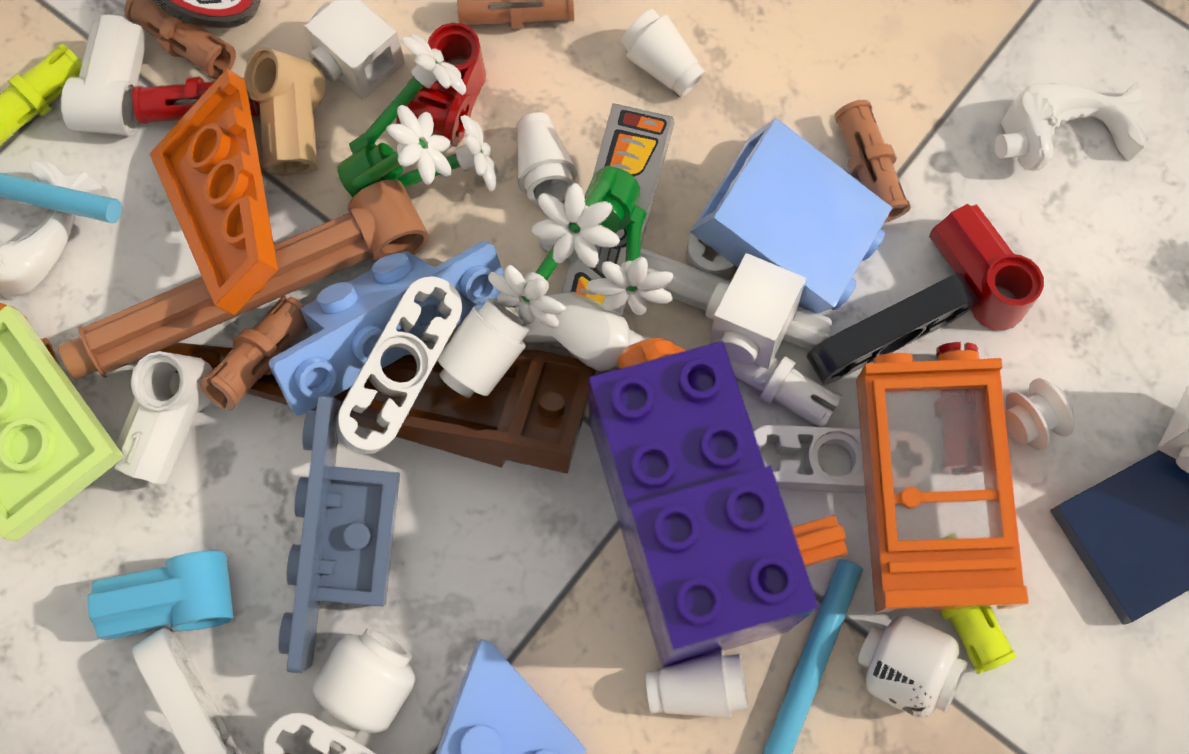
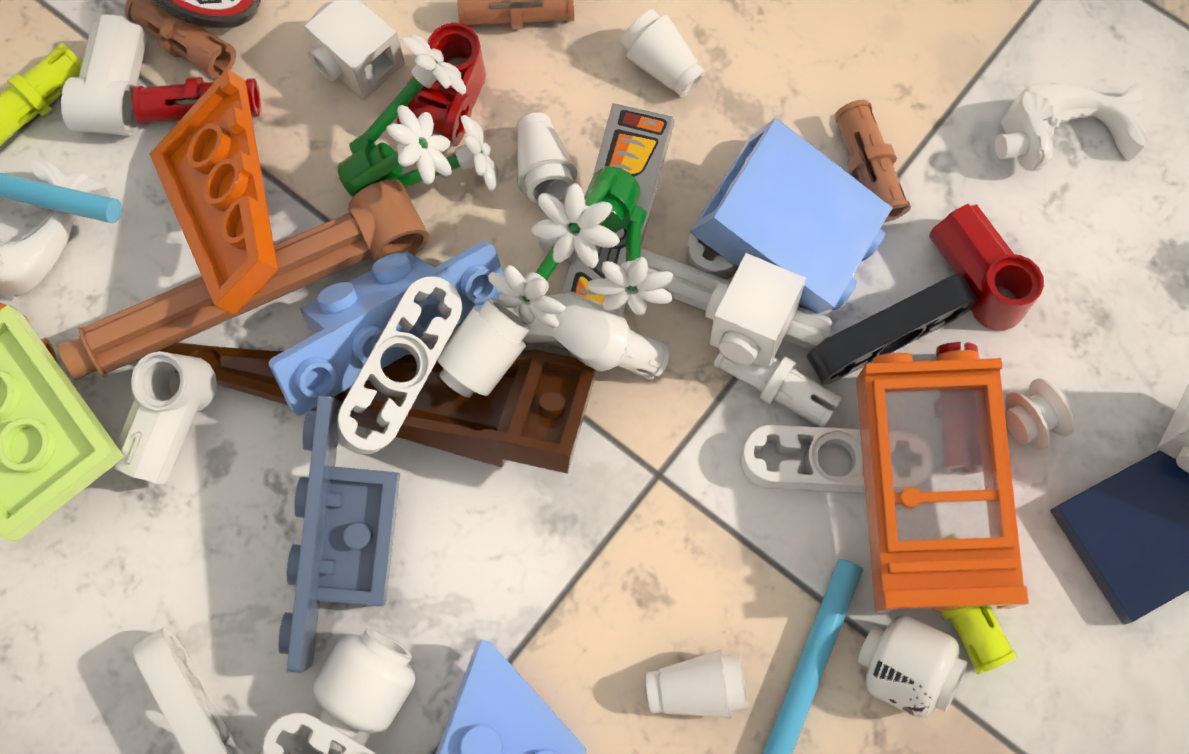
medium azure piece [88,551,234,640] -> none
nougat pin [200,296,308,410] -> none
tan piece [244,47,326,176] -> none
dark purple piece [589,338,848,668] -> none

